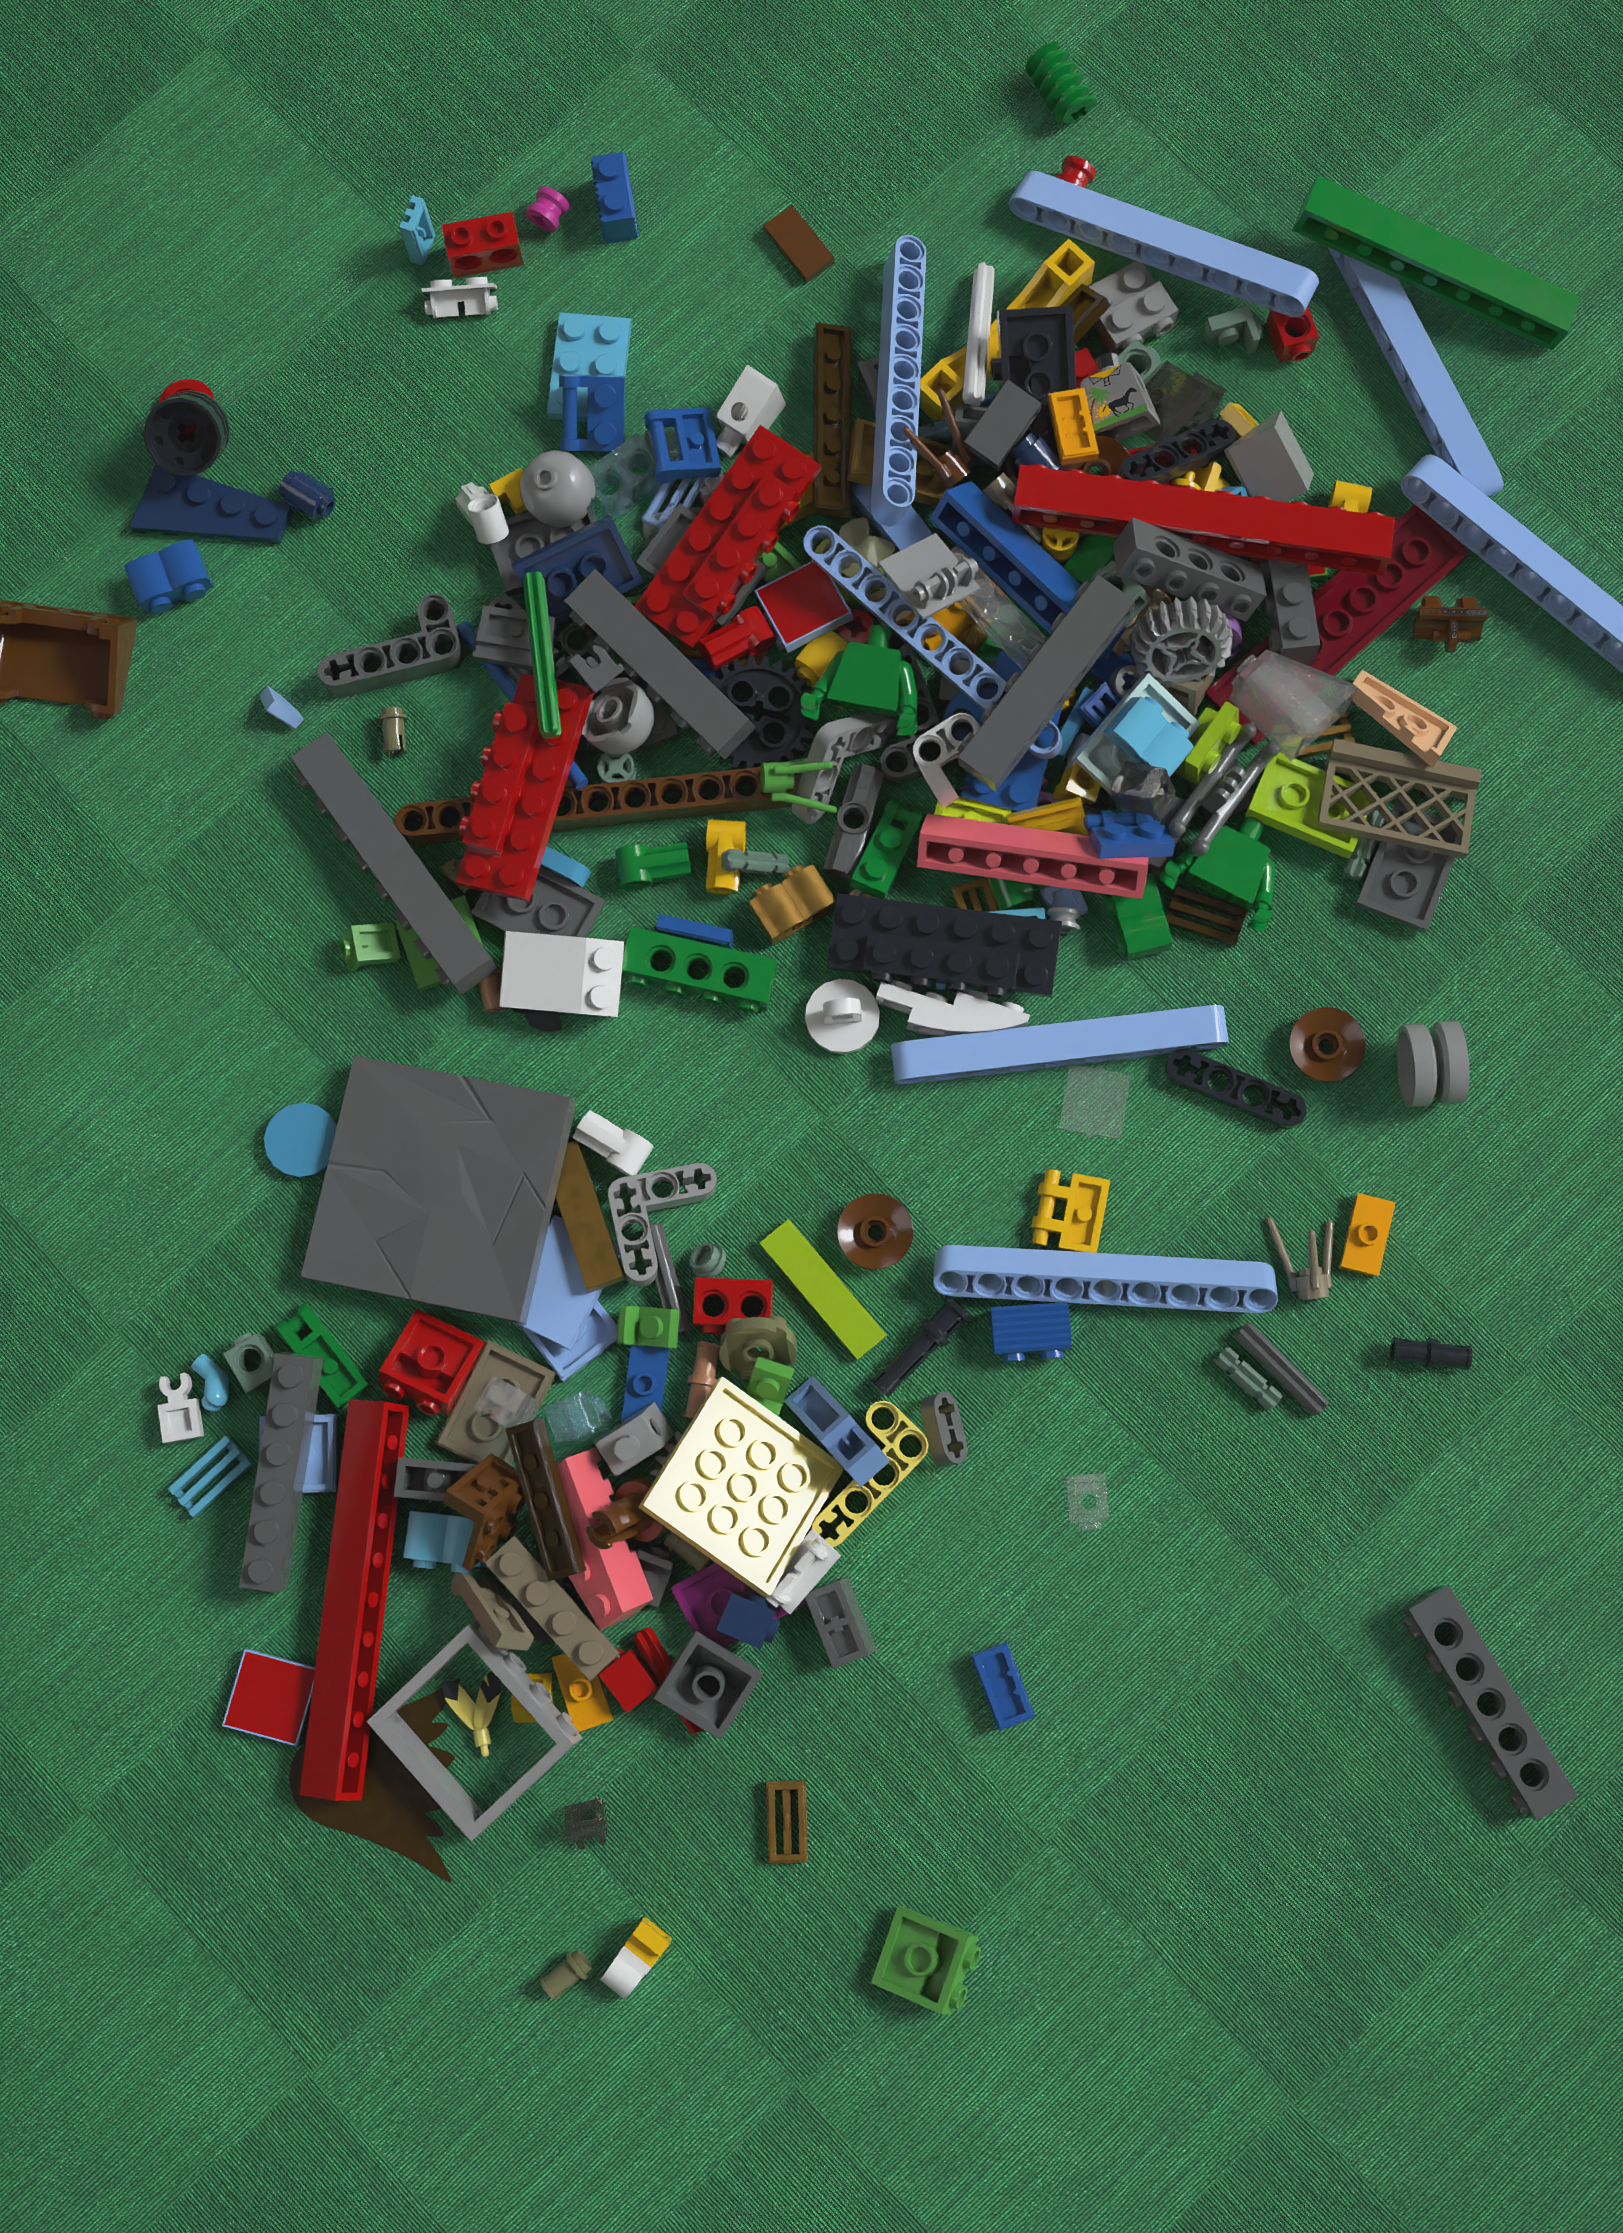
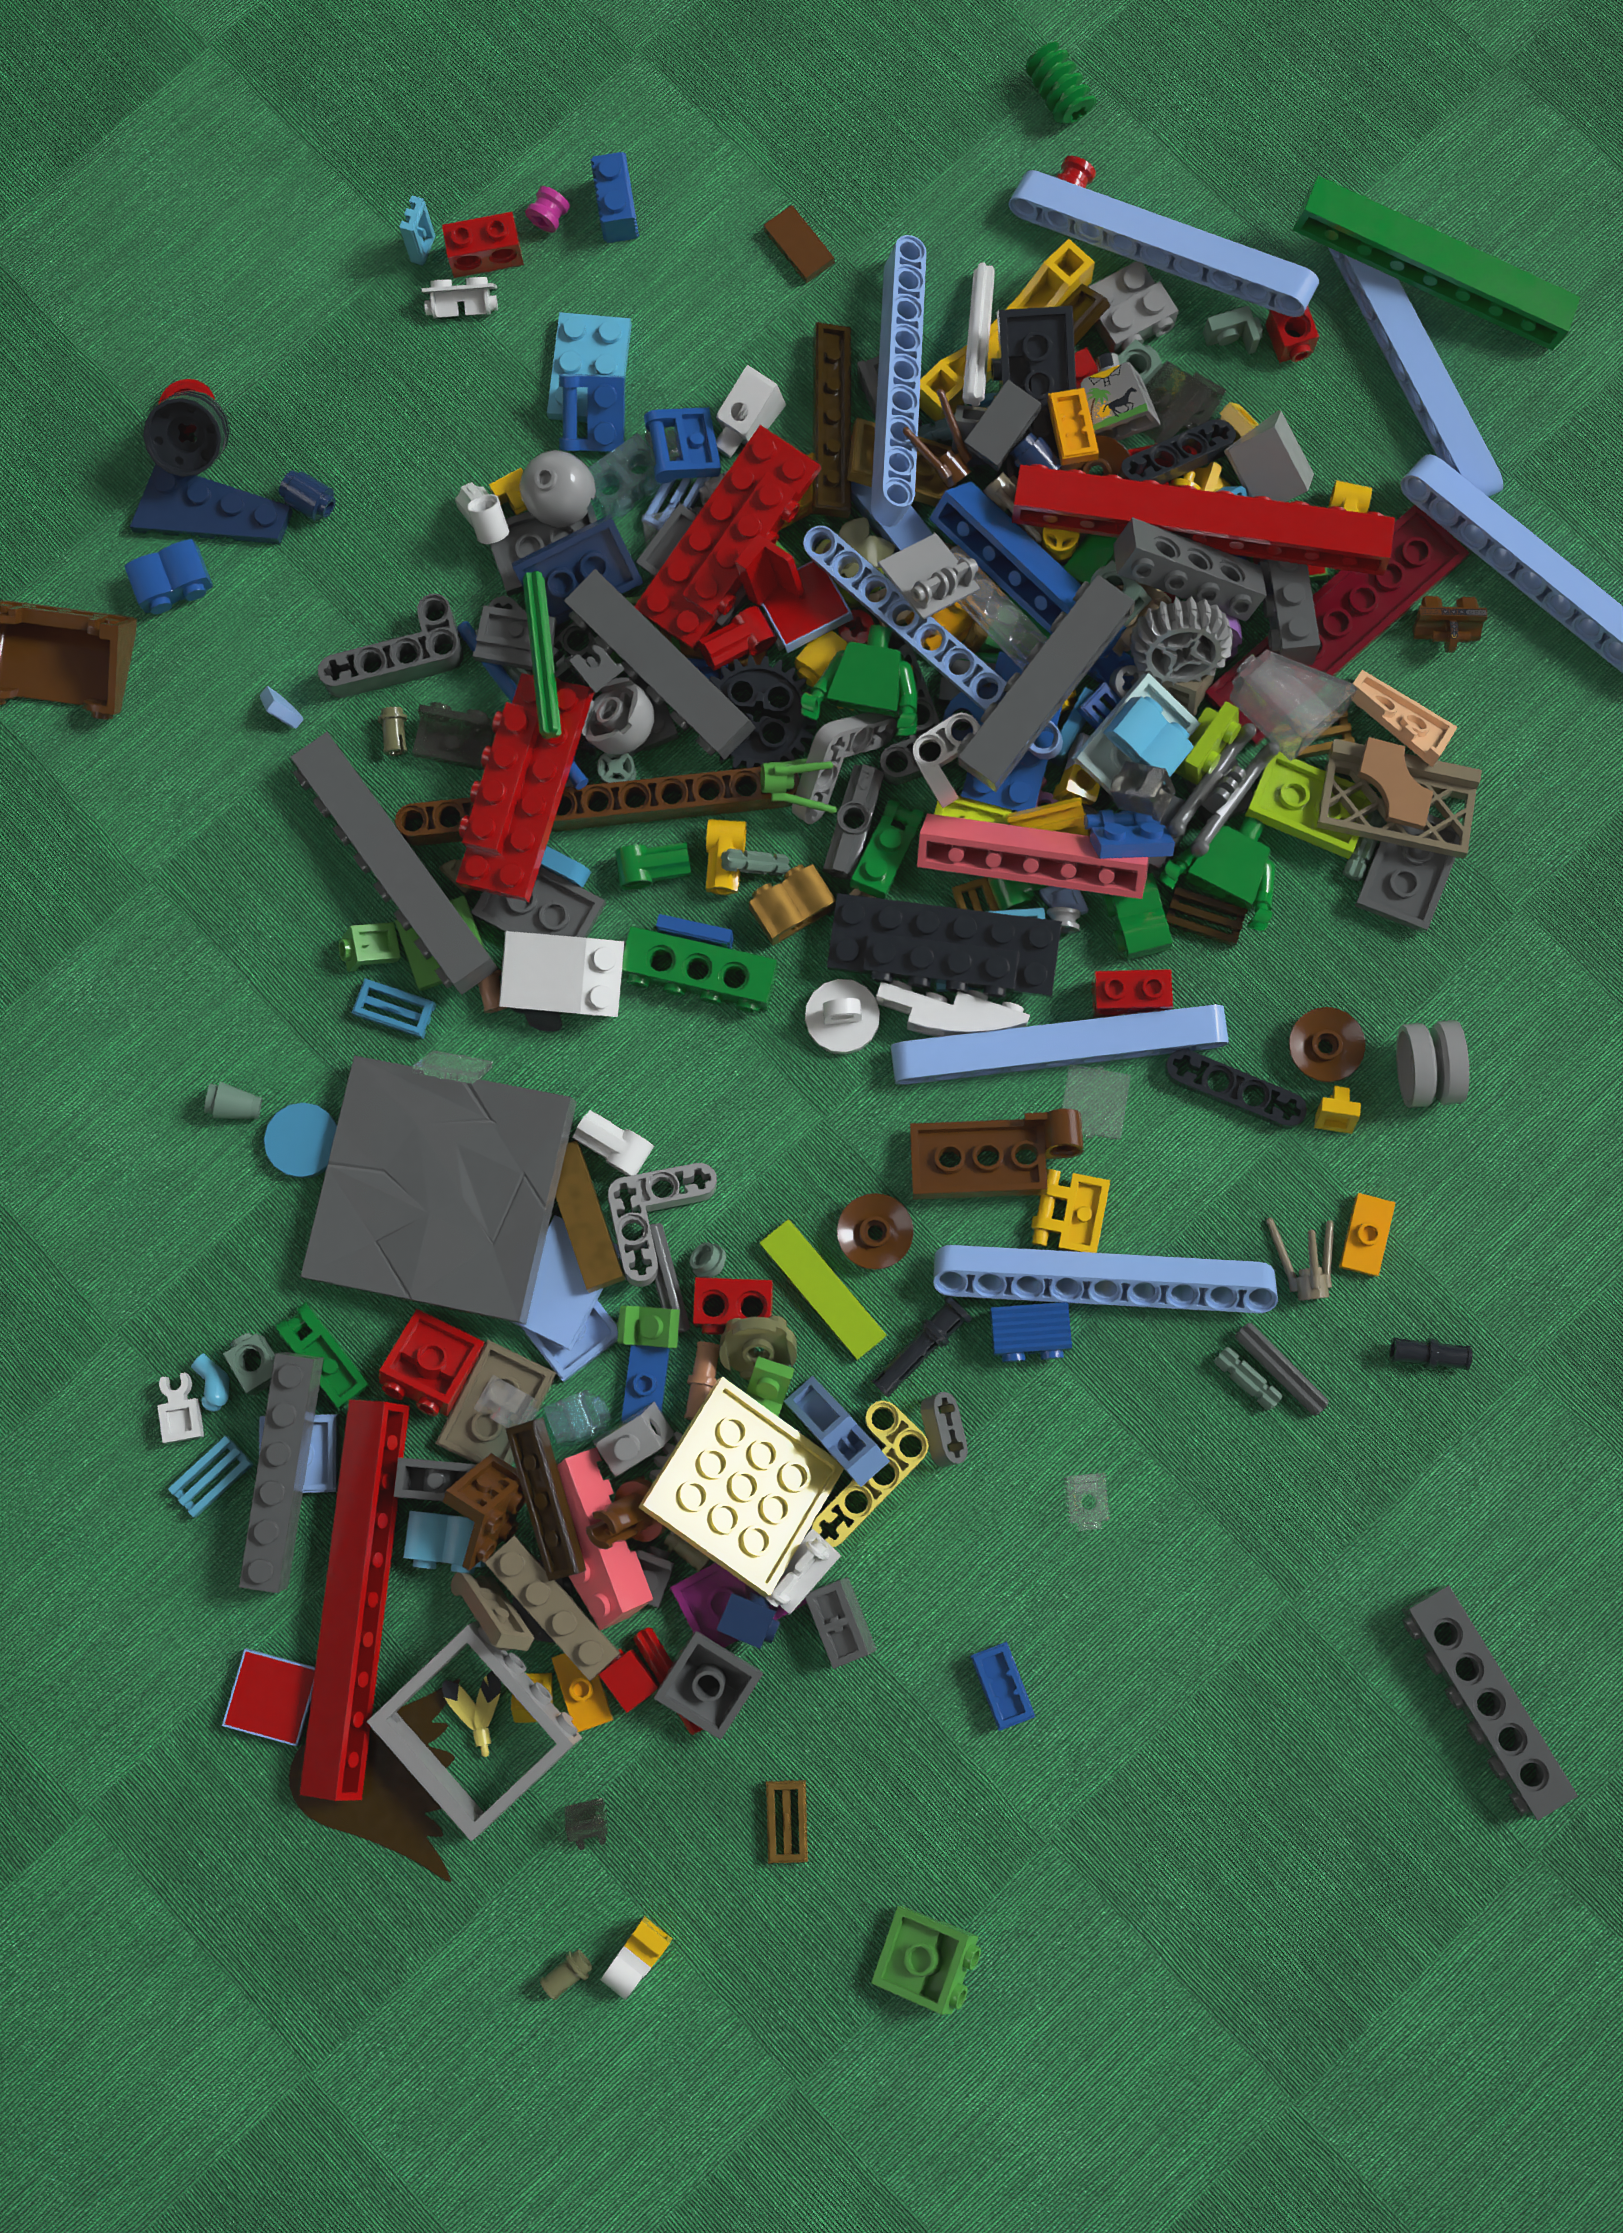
none -> sand green cone [204,1081,262,1119]
none -> dark azure tile [352,978,436,1039]
none -> clear smoke bracket [412,702,495,771]
none -> clear piece [412,1051,493,1084]
none -> red panel [734,534,805,606]
none -> reddish brown hinge [910,1108,1084,1200]
none -> red brick [1092,969,1173,1018]
none -> yellow tile [1314,1086,1361,1134]
none -> medium nougat tile [1358,737,1434,830]

